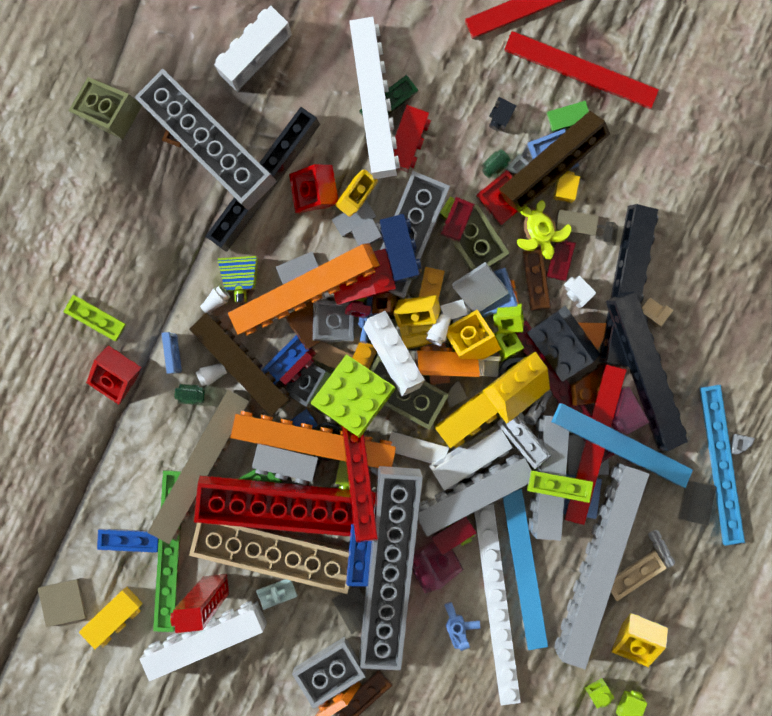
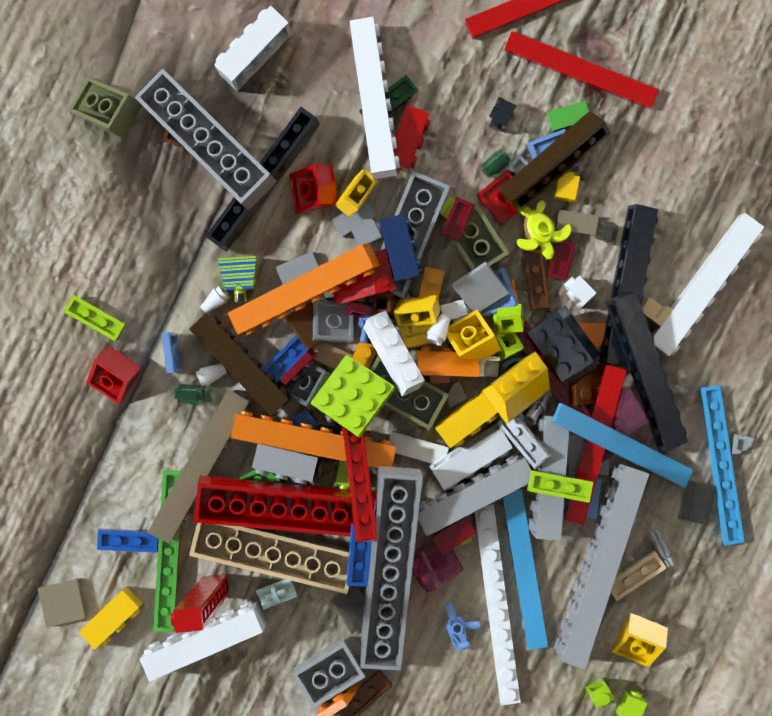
none -> white brick [652,213,764,357]

